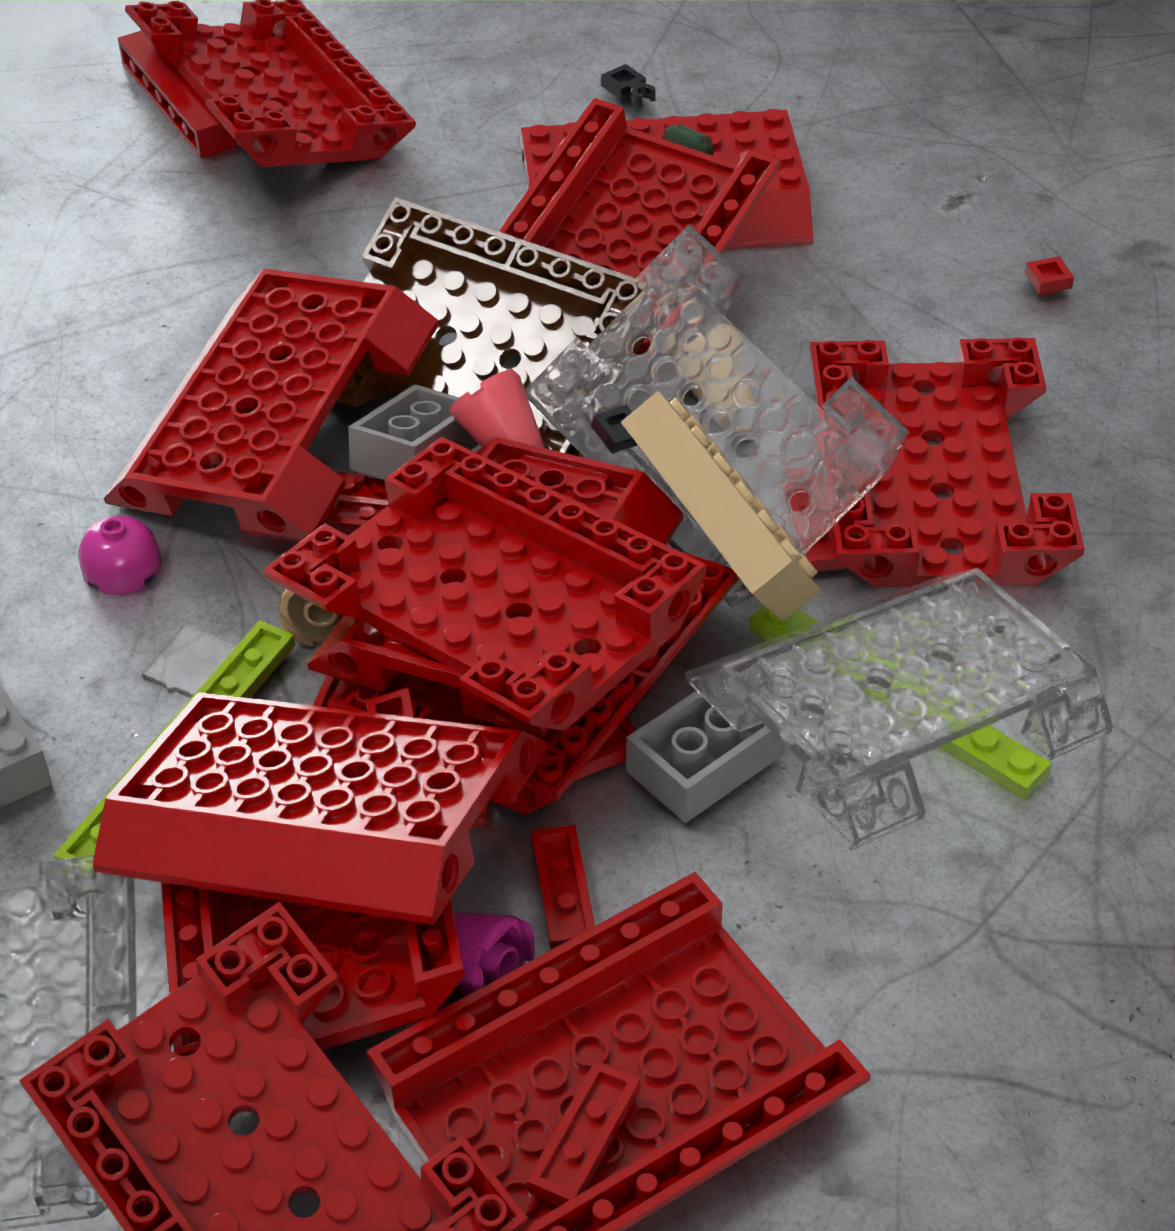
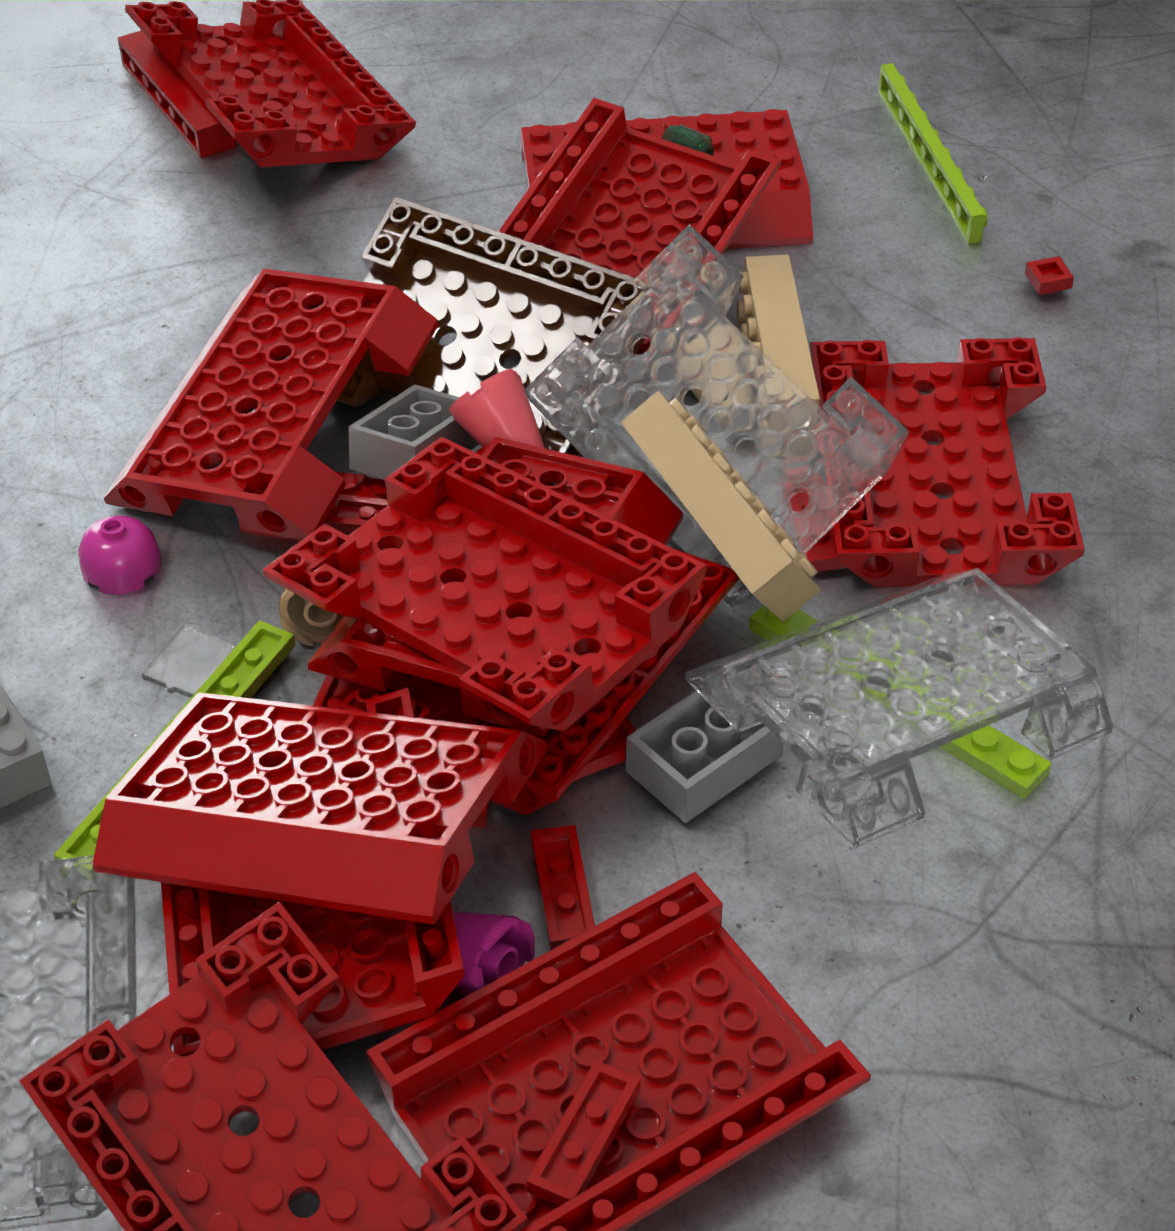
black plate [590,405,638,454] -> none
black plate [601,64,656,108] -> none
none -> tan brick [736,254,820,460]
none -> lime plate [878,63,988,244]

